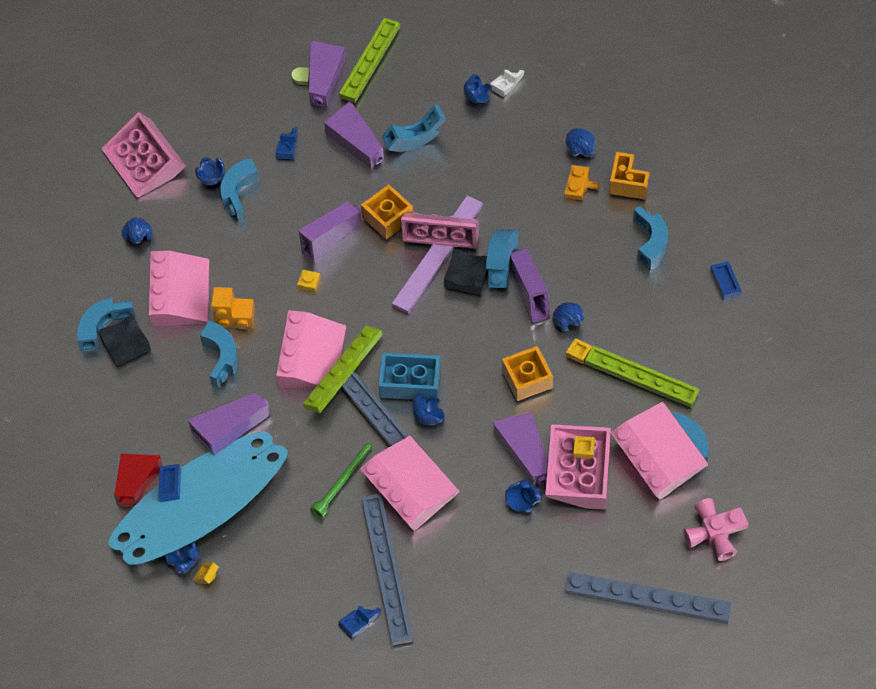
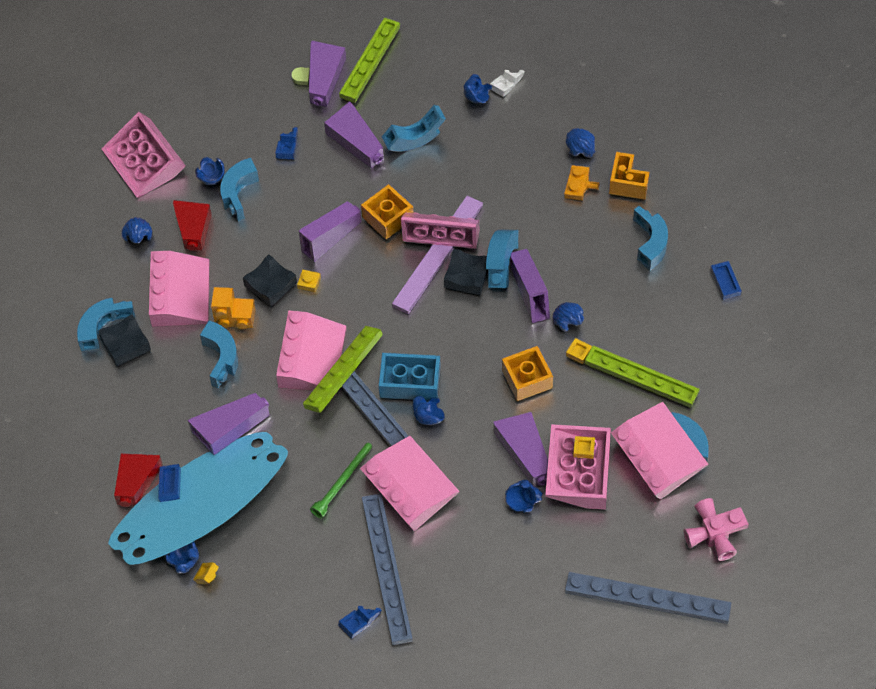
none -> red slope [173,200,212,251]
none -> black brick [243,254,297,306]

